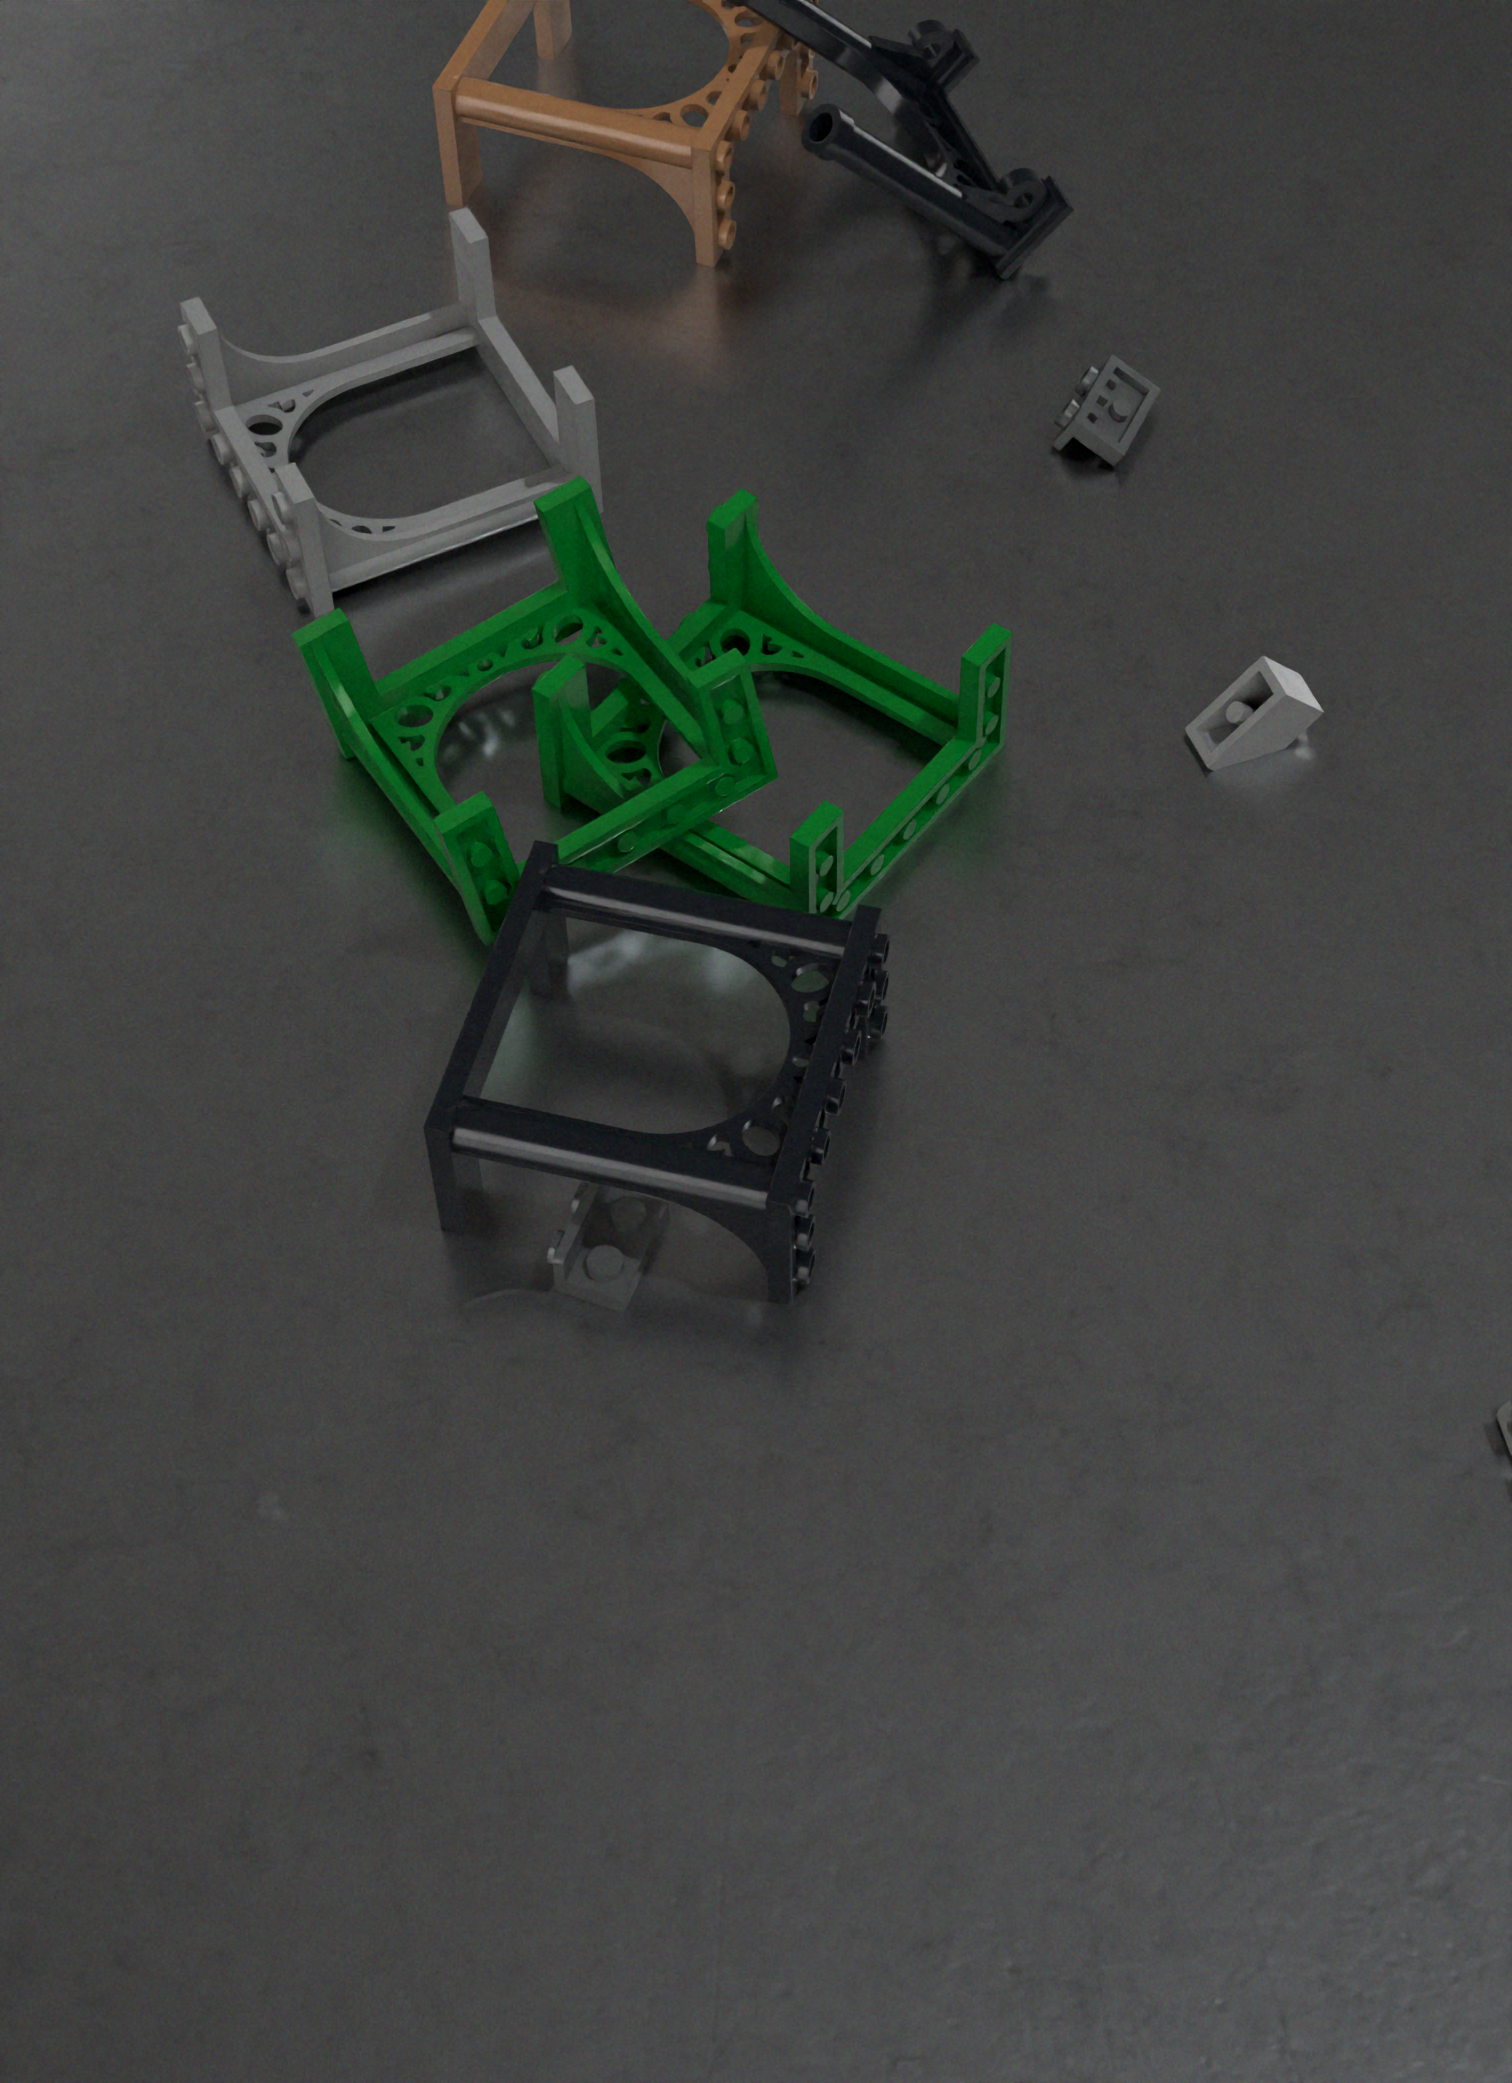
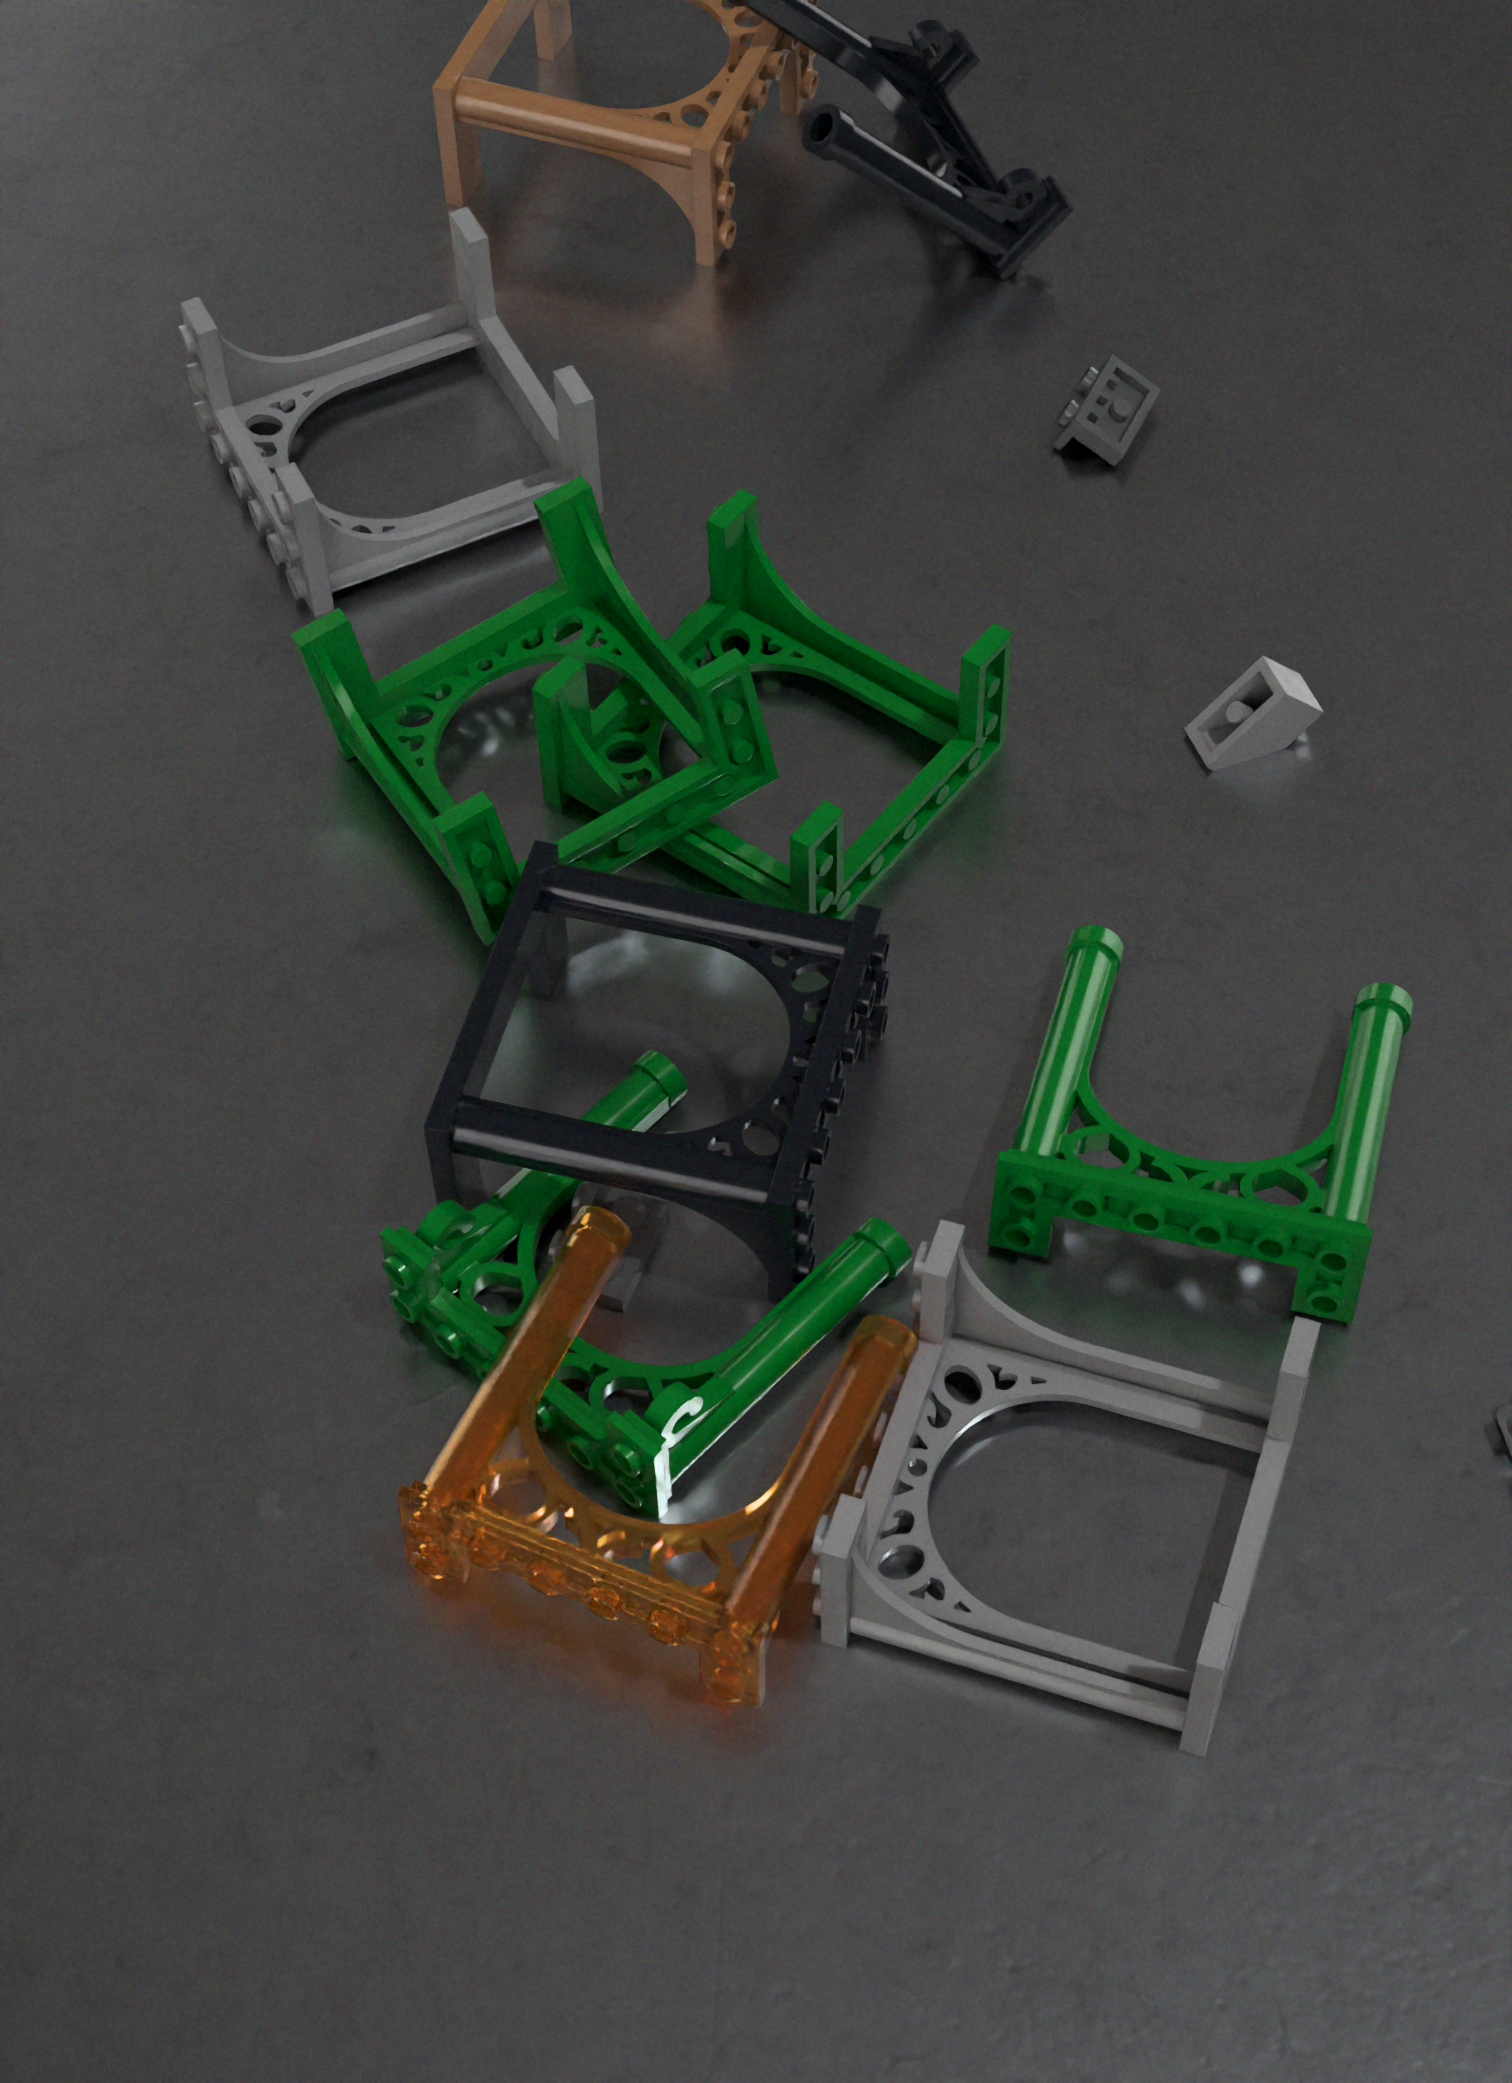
none -> green arch [379,1050,912,1519]
none -> clear orange arch [396,1205,919,1708]
none -> light grey arch [812,1219,1321,1757]
none -> green arch [987,925,1414,1323]

